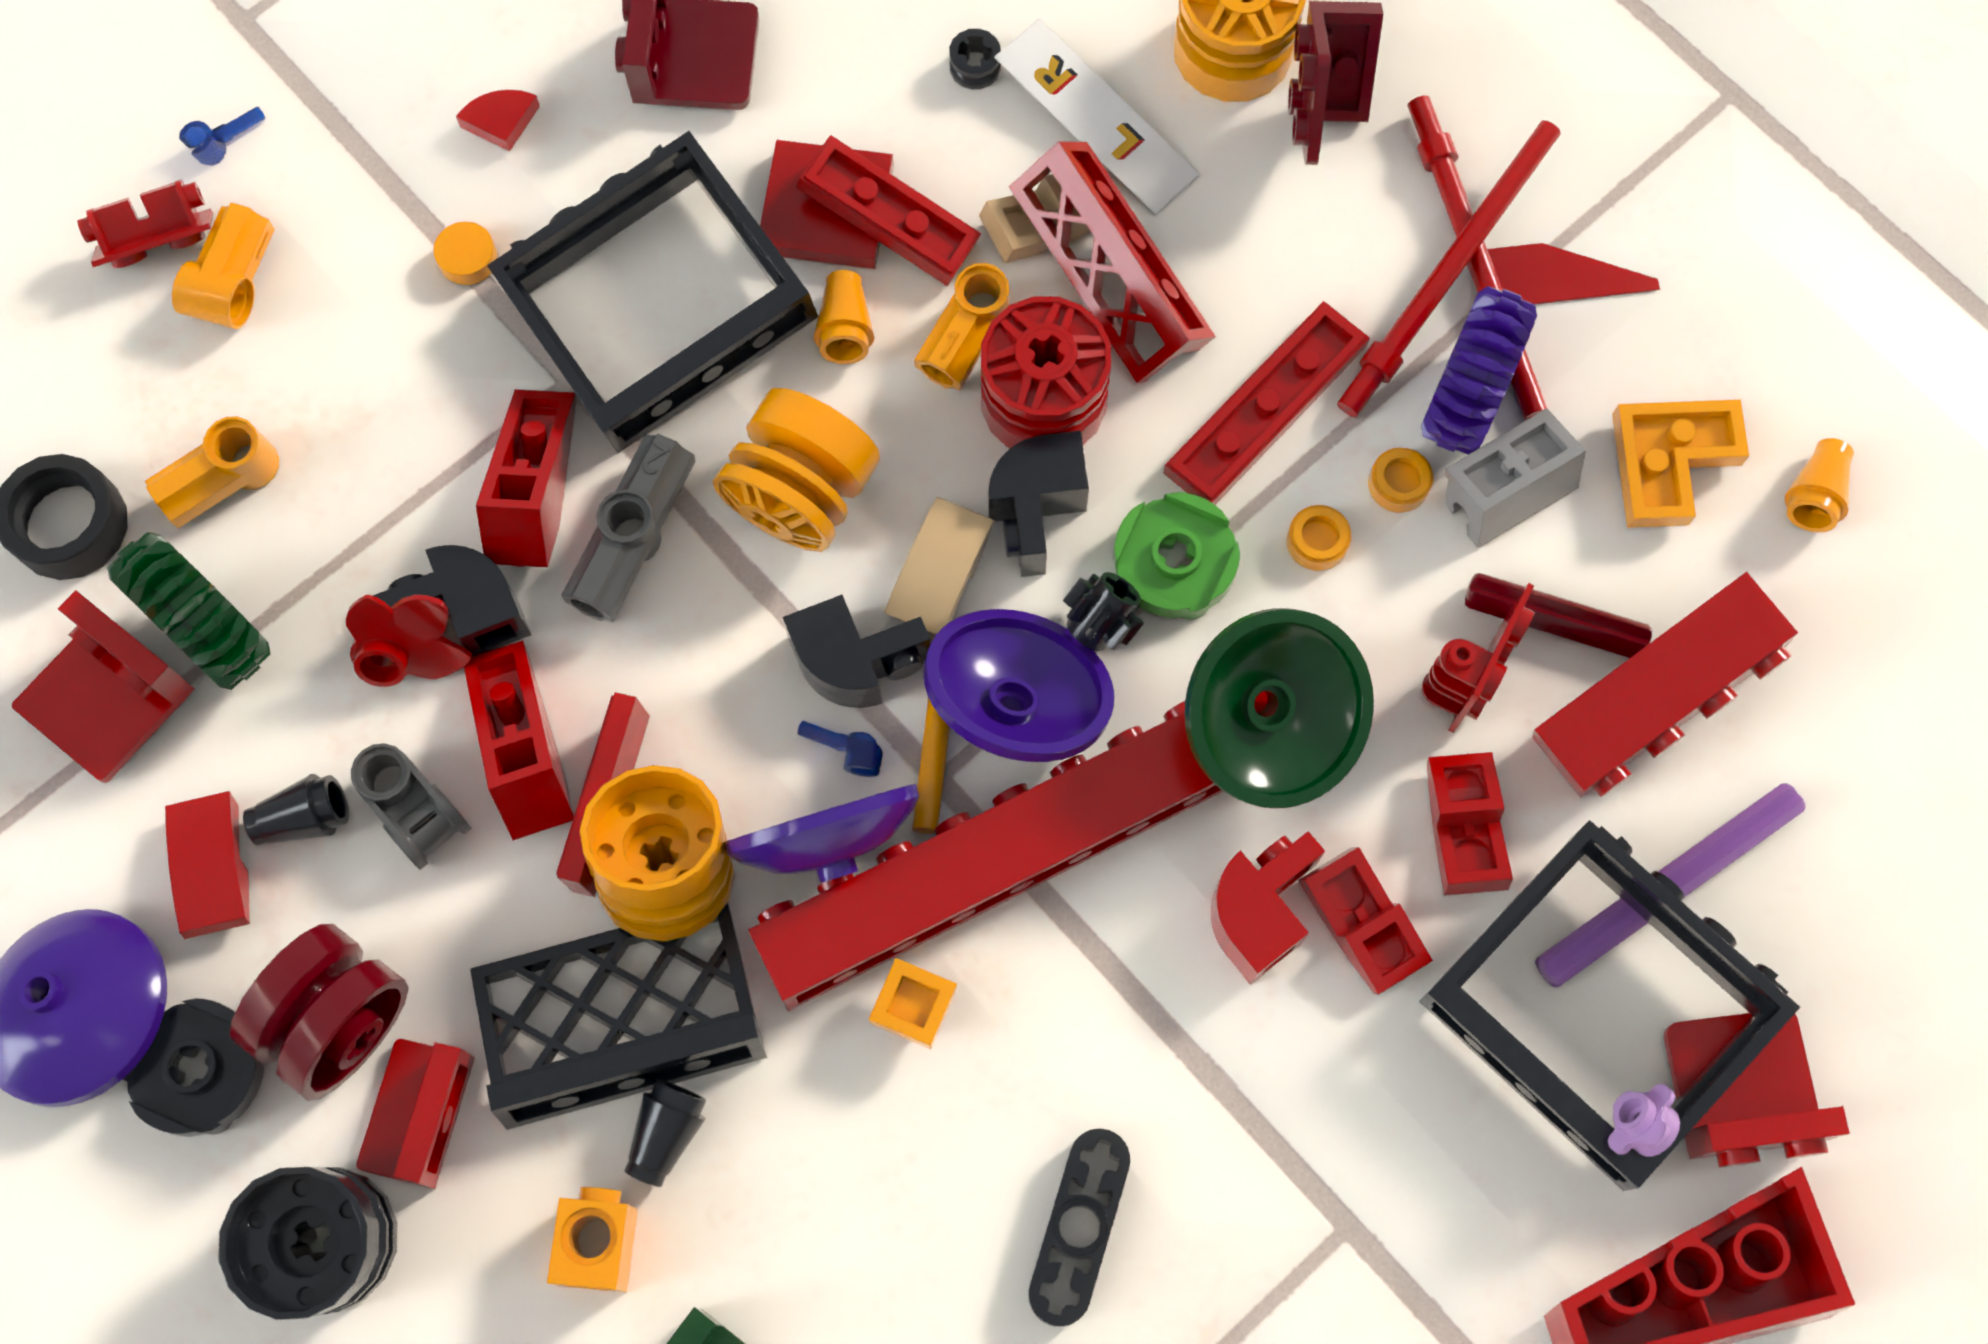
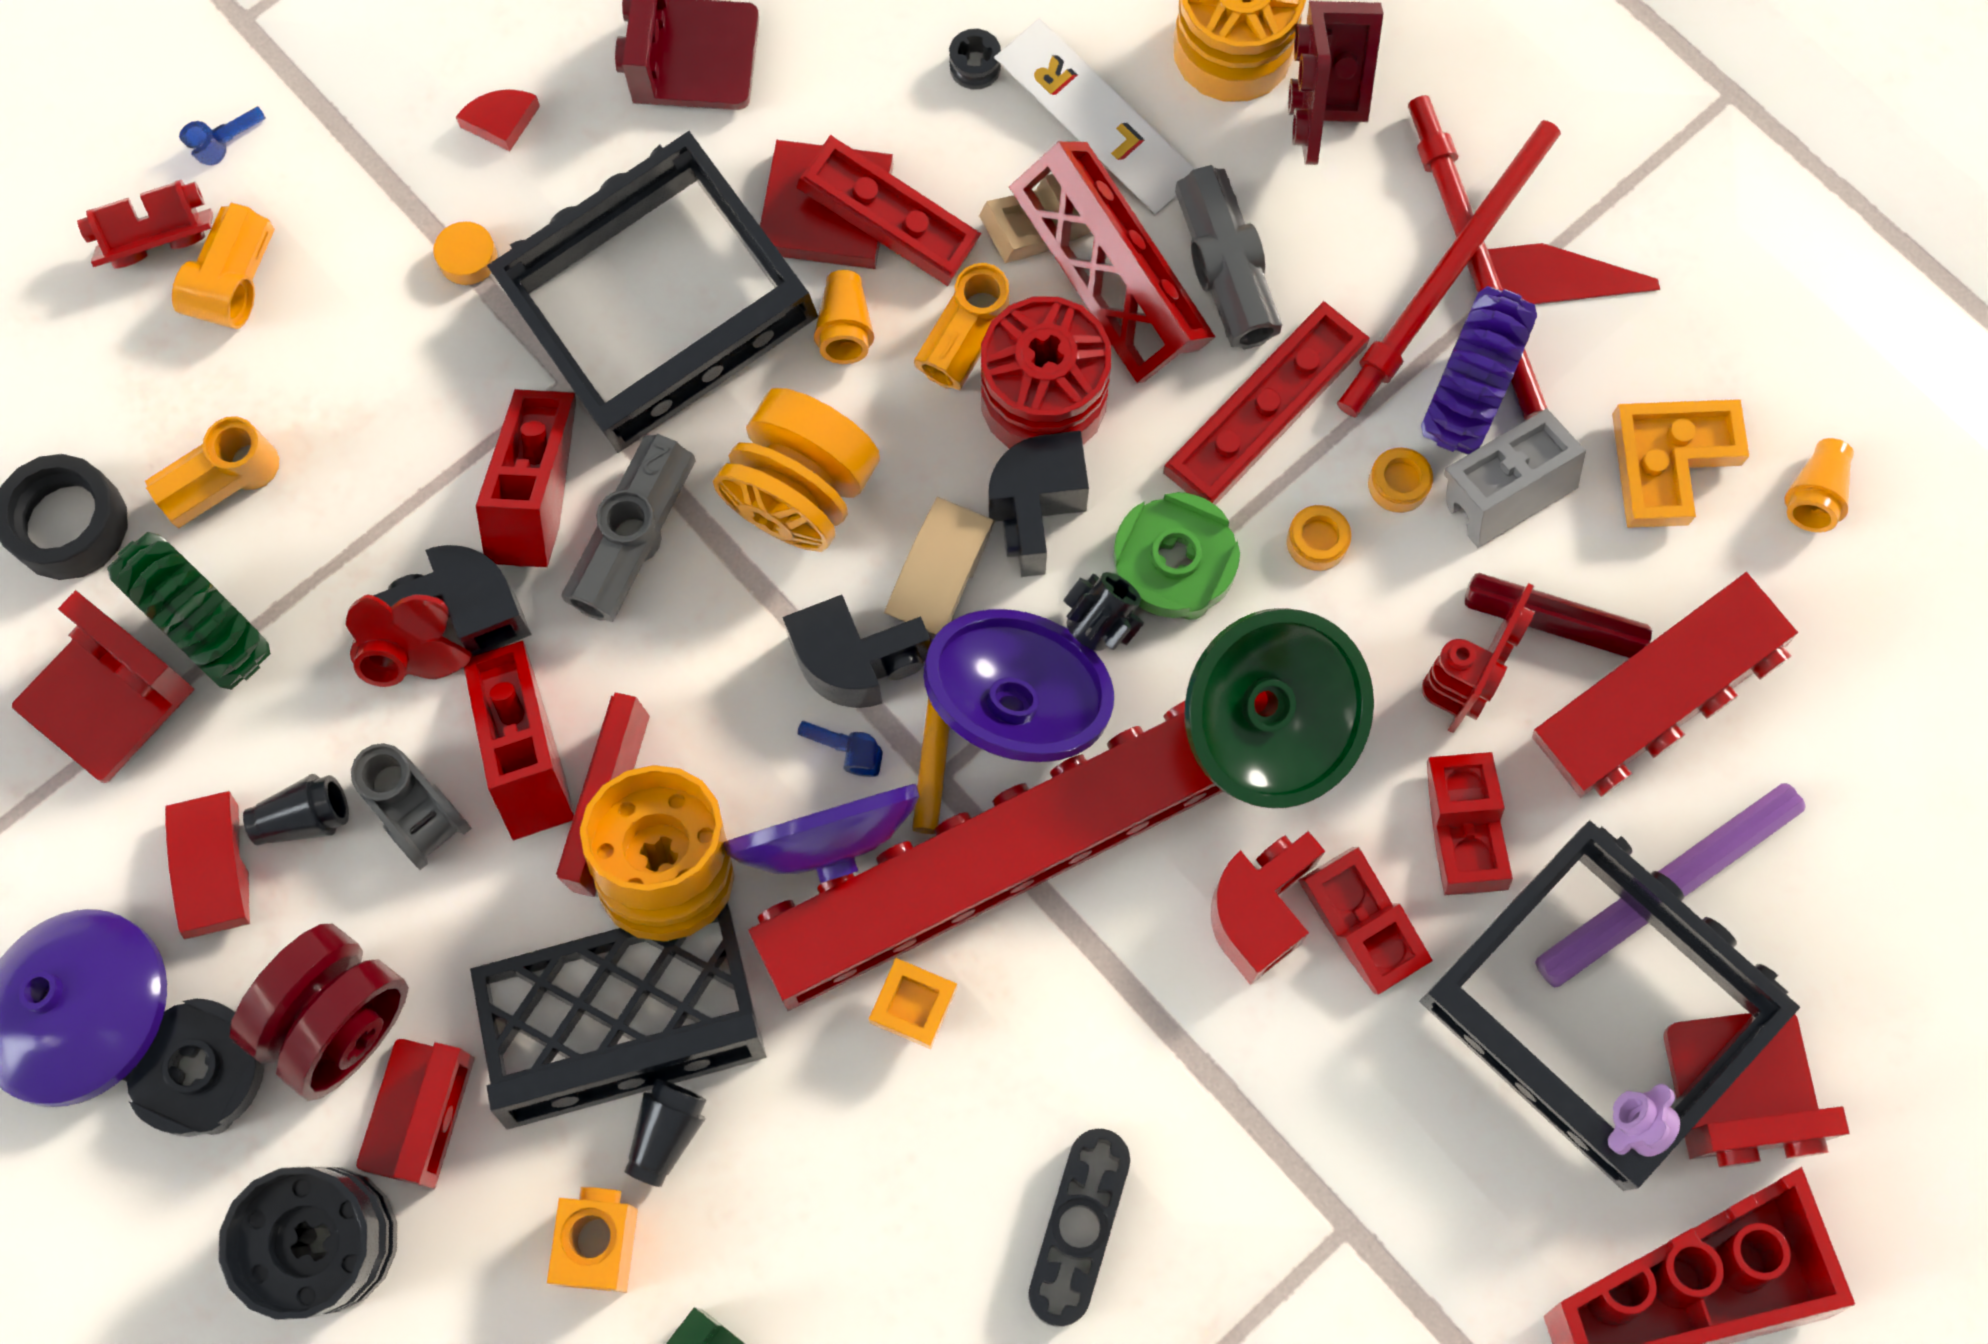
none -> dark grey piece [1175,165,1282,350]

